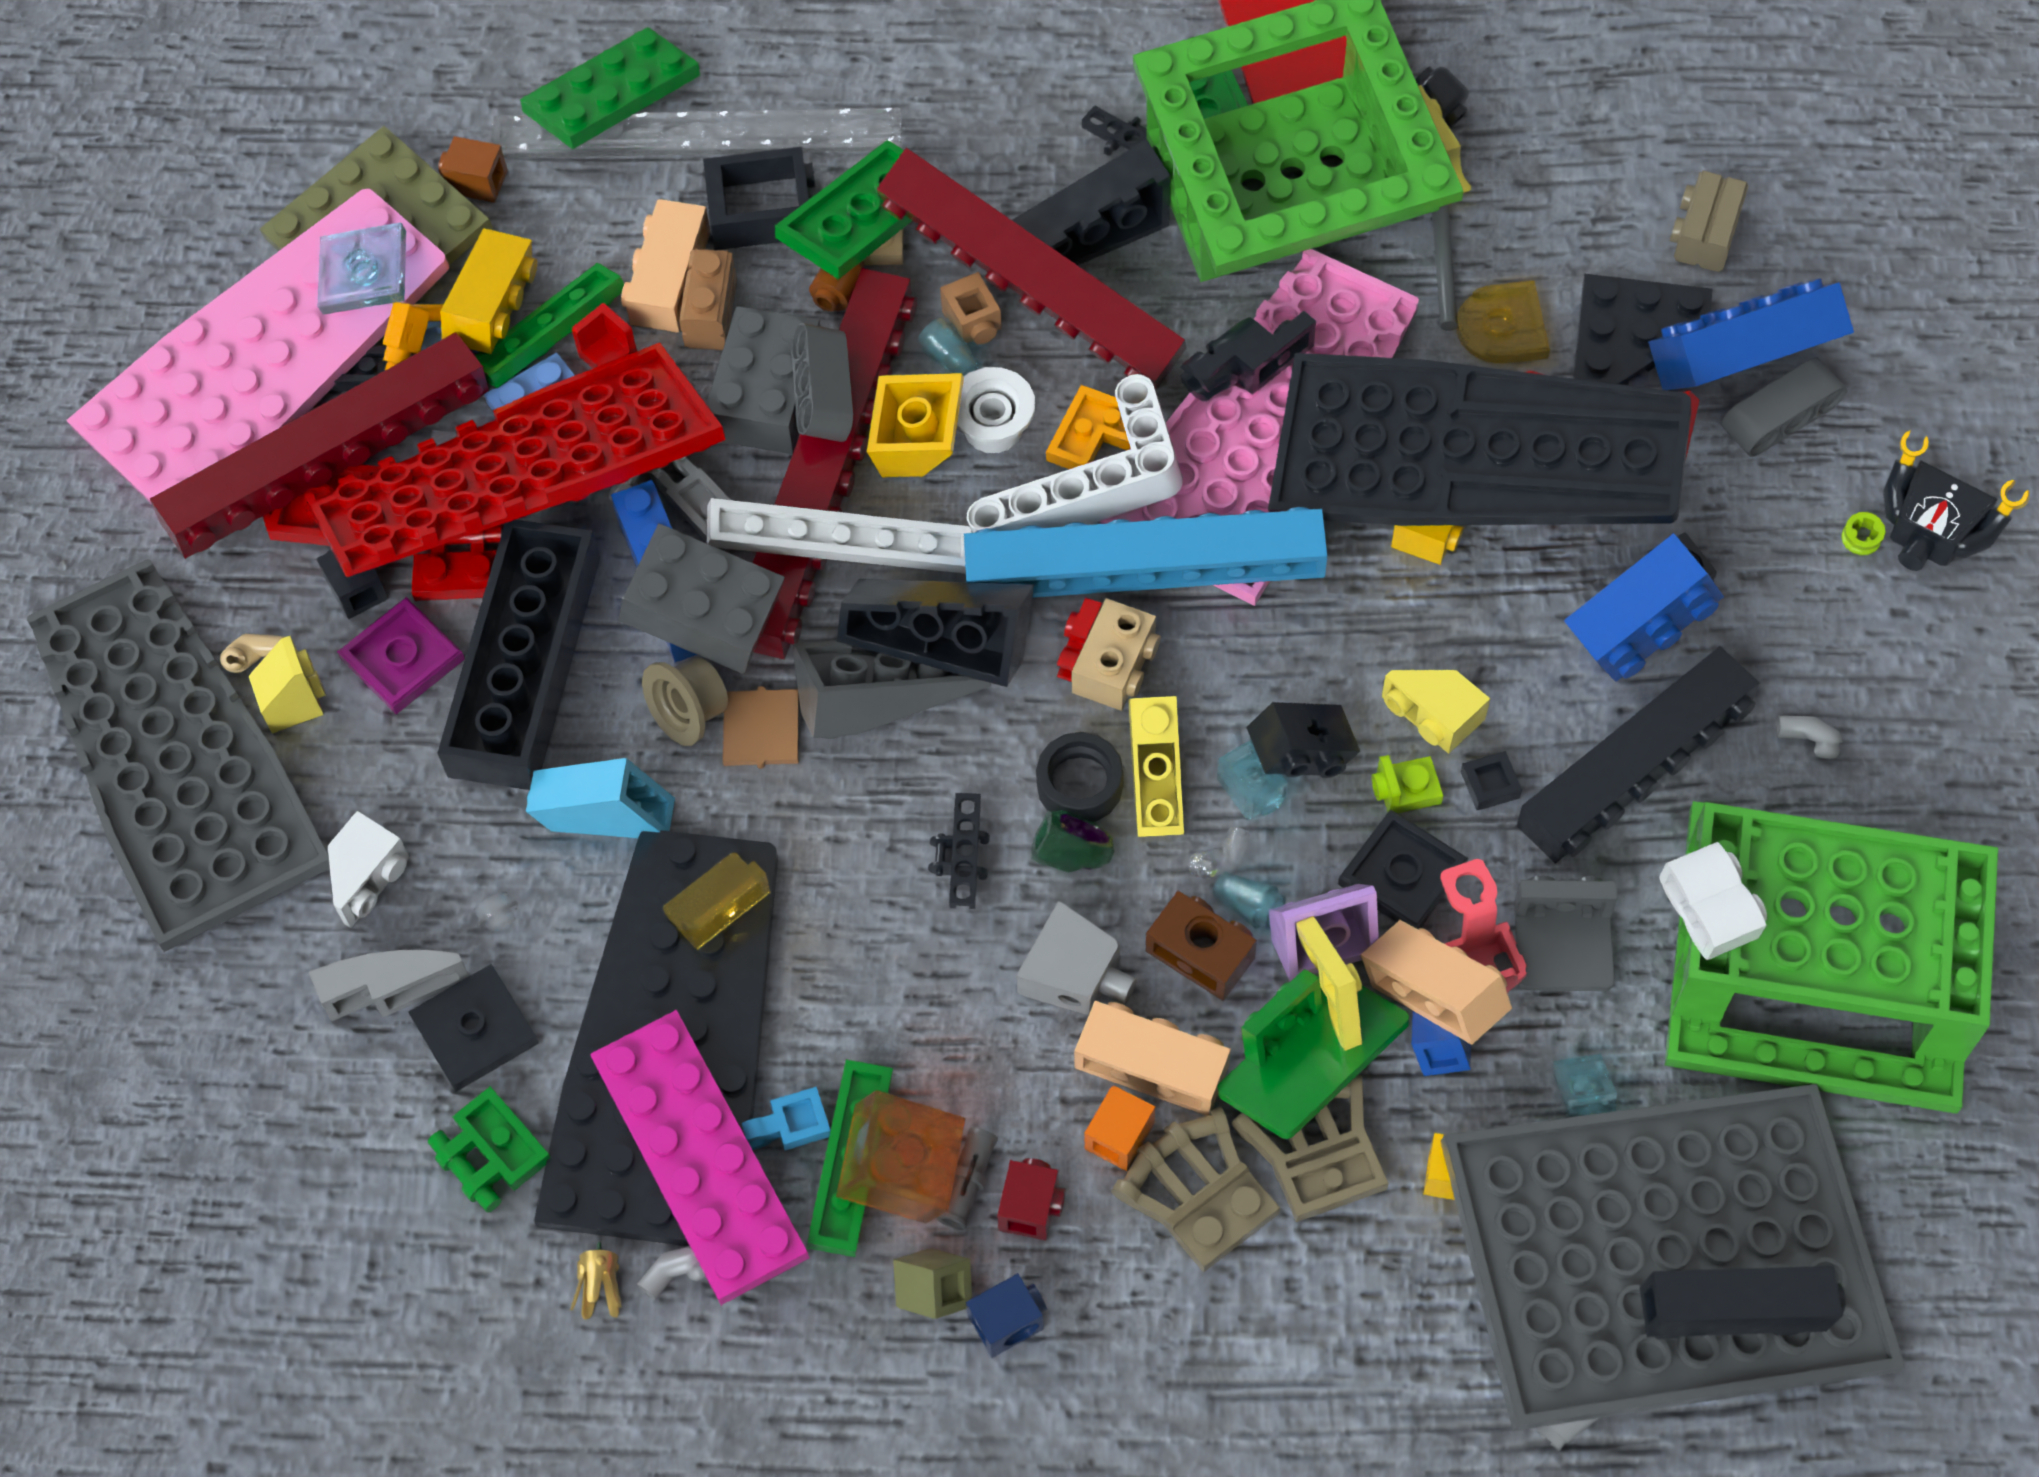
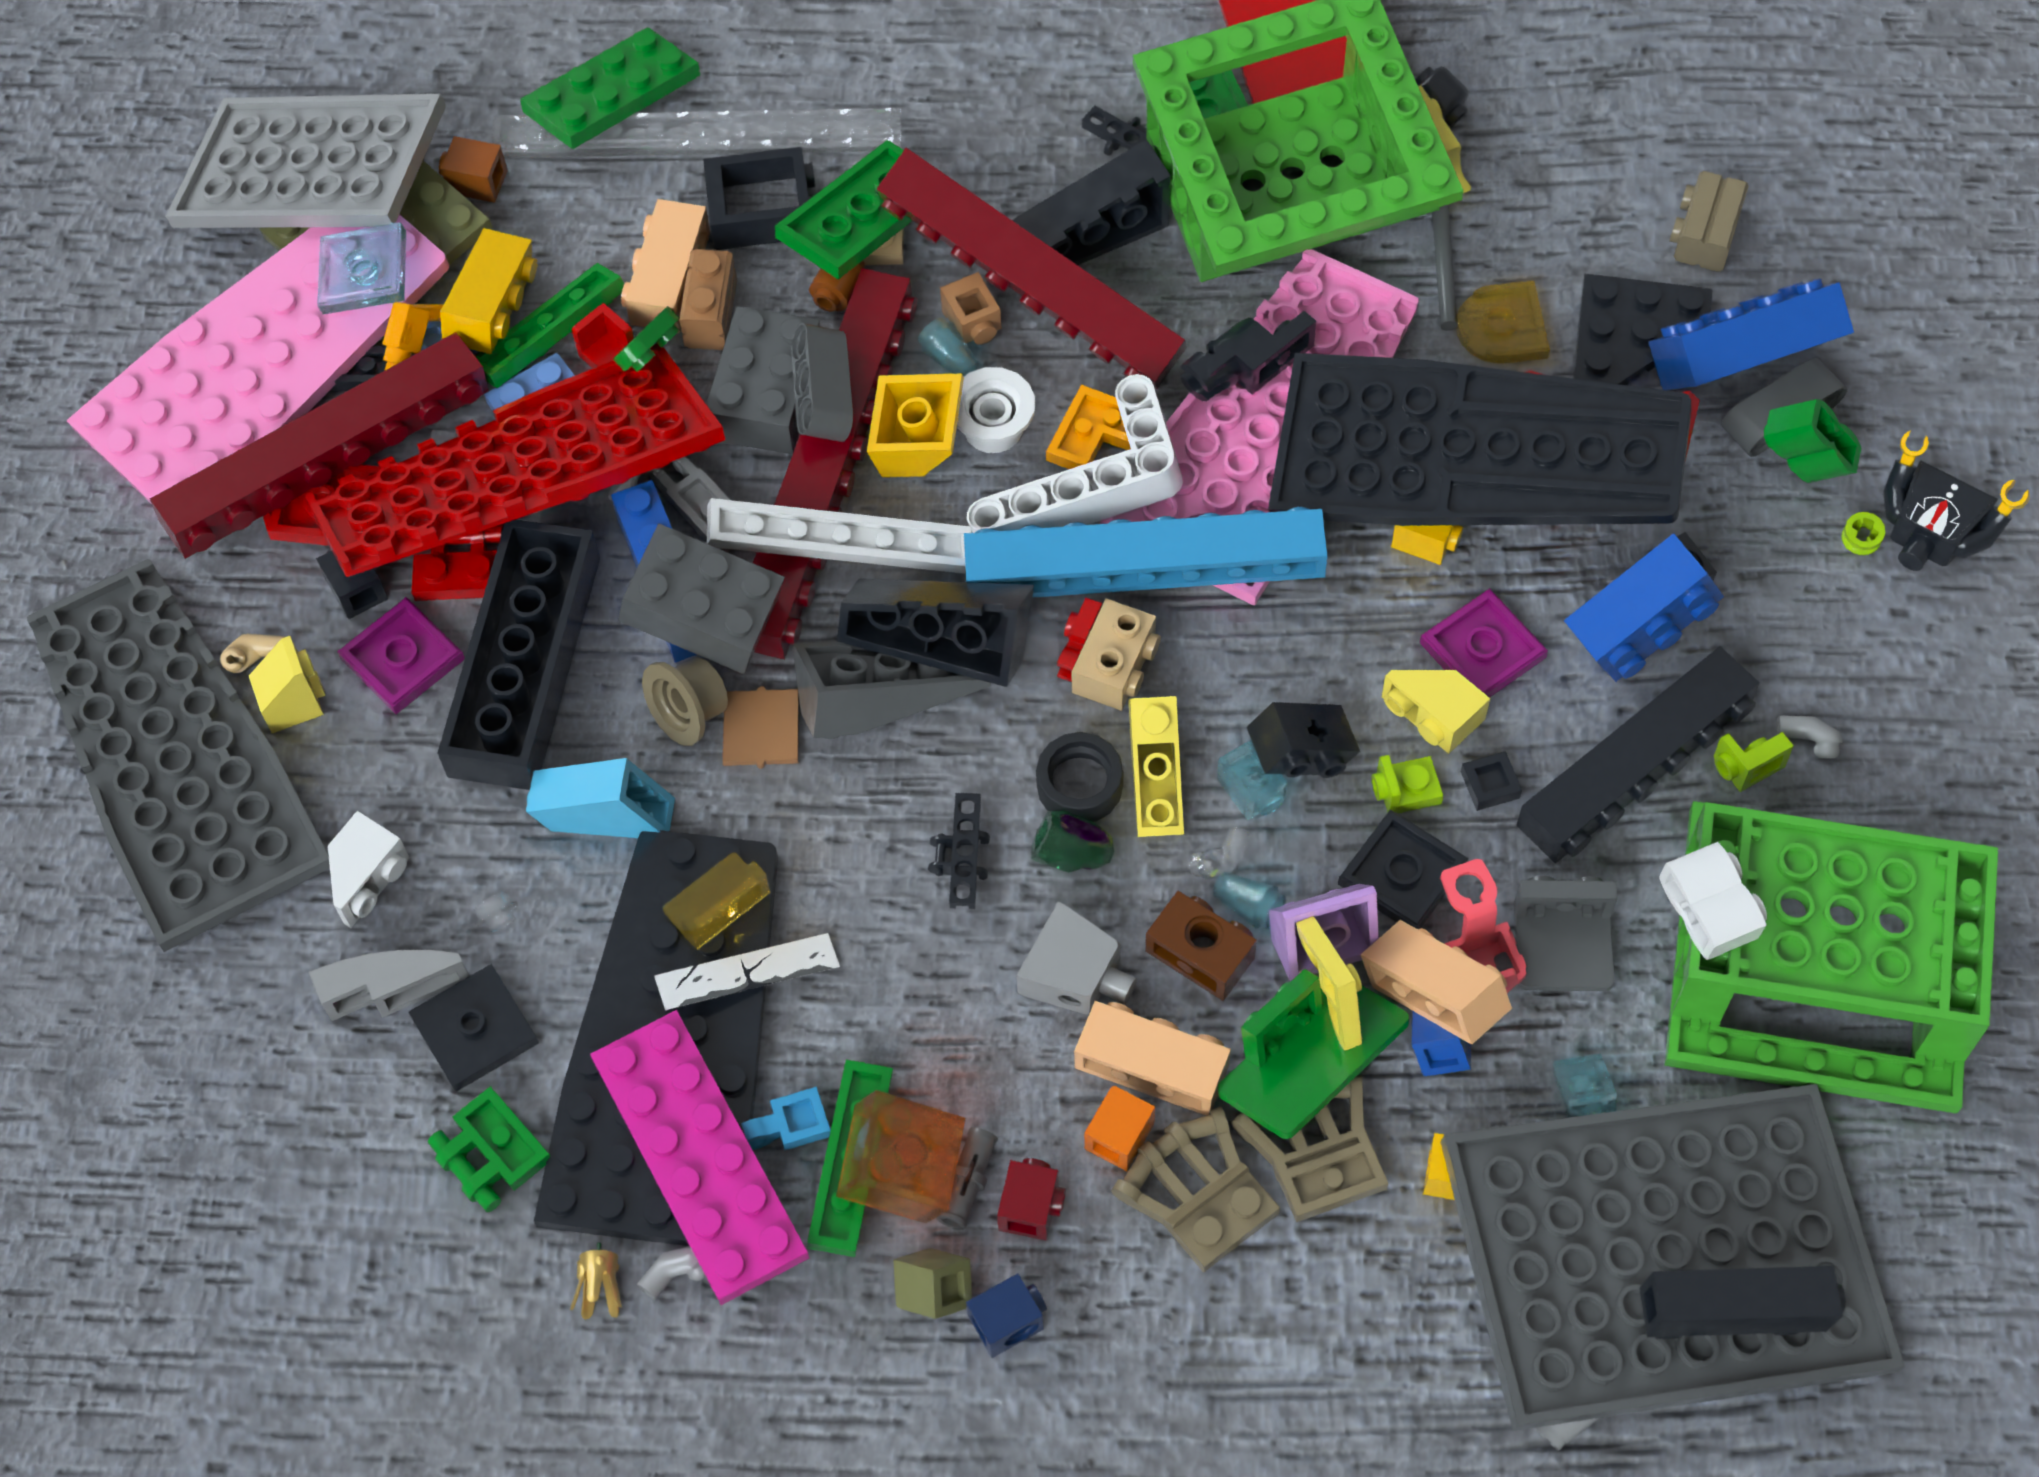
none -> light grey plate [166,94,446,228]
none -> green plate [613,306,680,372]
none -> white sticker [654,933,840,1010]
none -> magenta tile [1419,588,1548,698]
none -> lime bracket [1714,732,1794,792]
none -> green brick [1764,399,1862,483]

